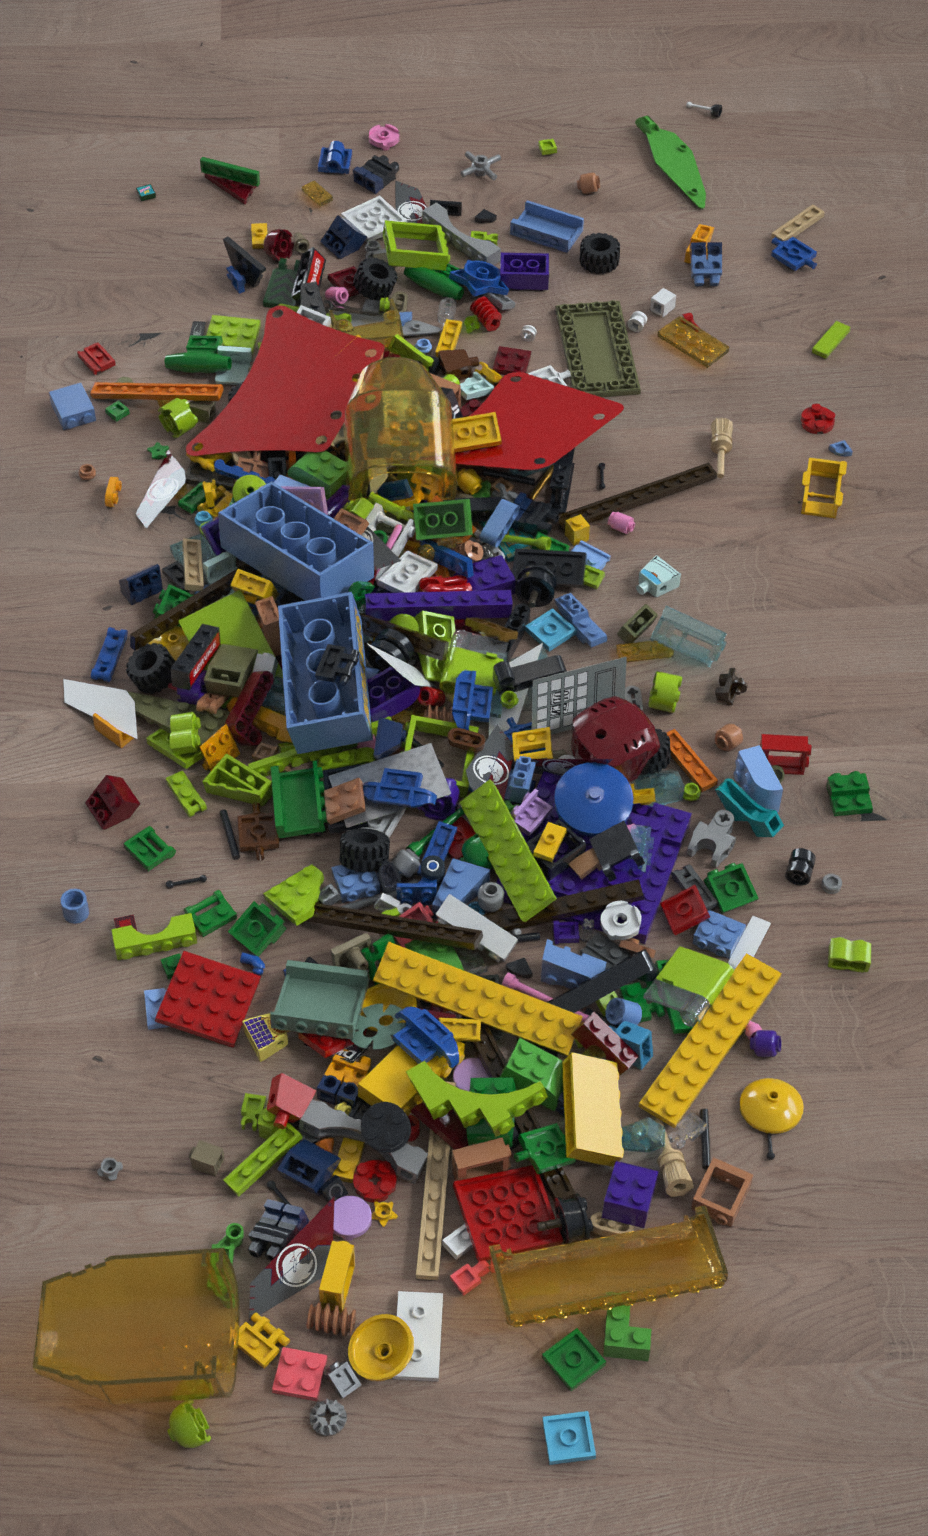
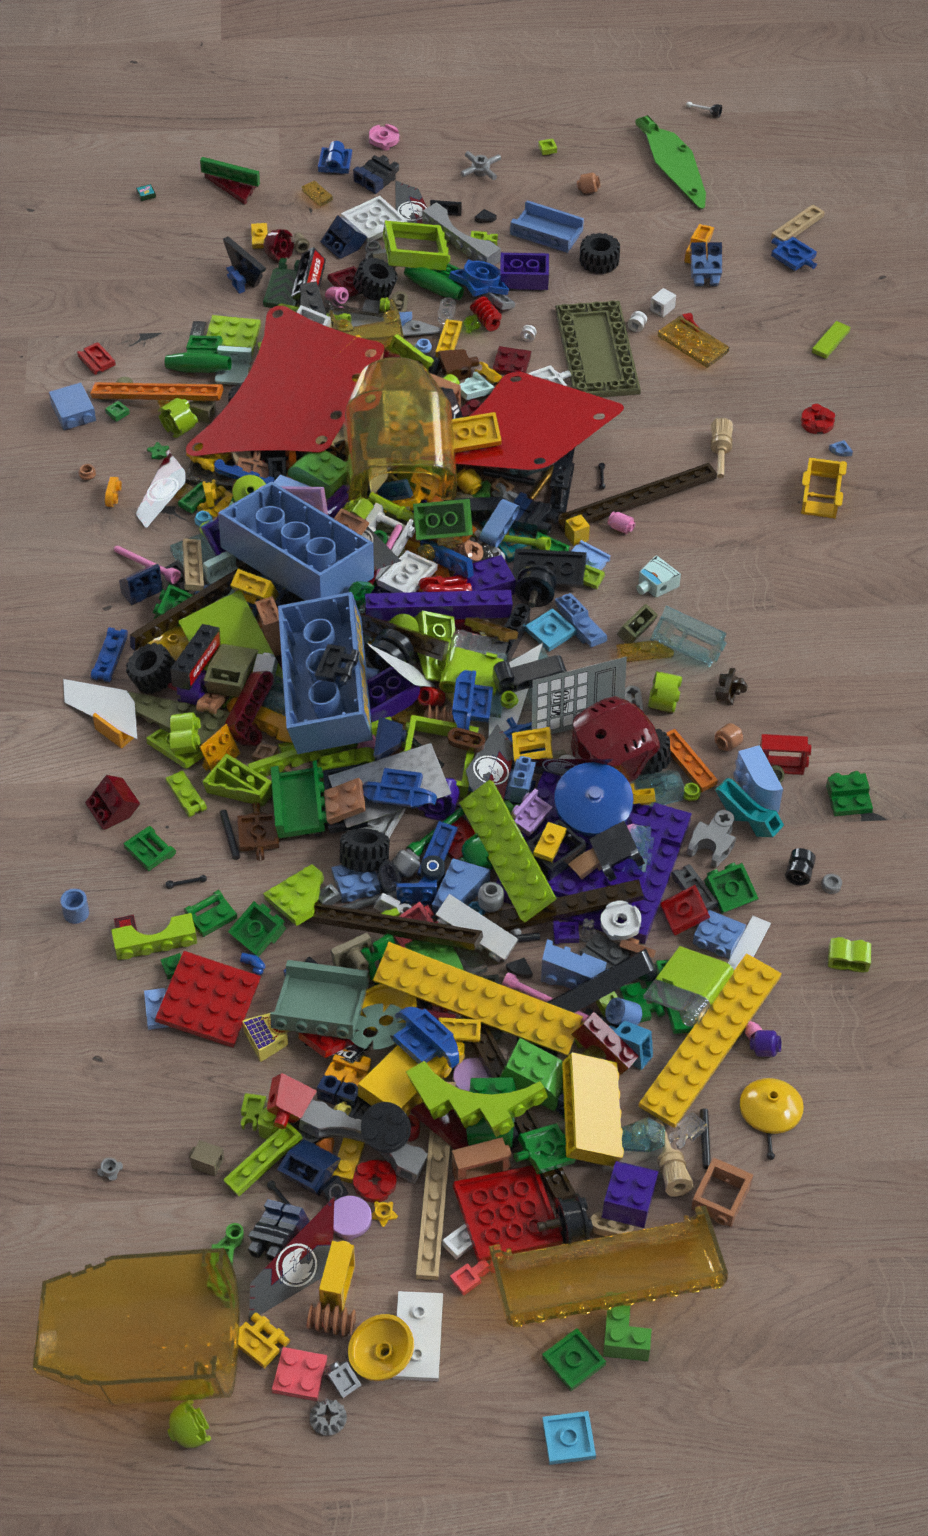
none -> bright pink piece [114,546,181,584]

